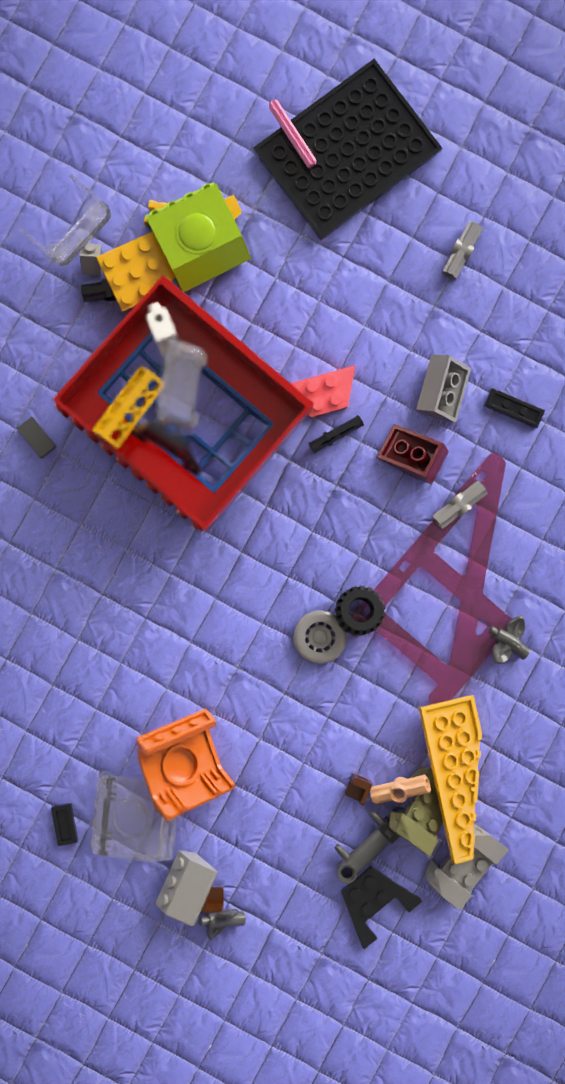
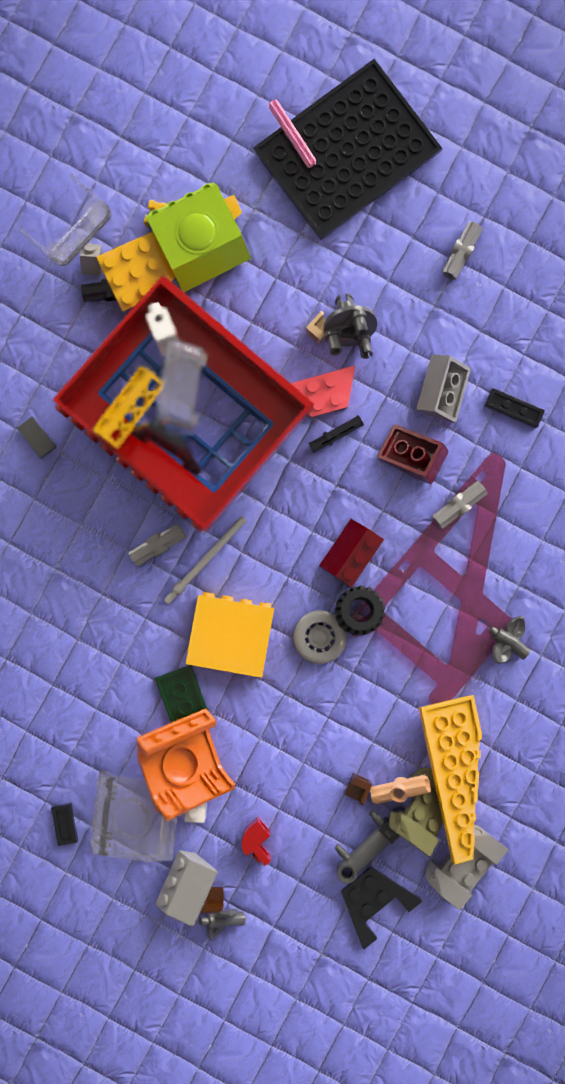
none -> light grey piece [128,523,187,566]
none -> dark green tile [155,665,209,723]
none -> light grey bar [164,516,247,605]
none -> white brick [185,802,207,823]
none -> yellow panel [186,592,274,678]
none -> red brick [242,817,271,866]
none -> tan panel [306,311,326,345]
none -> dark red slope [319,519,384,587]
none -> dark grey piece [323,293,377,359]

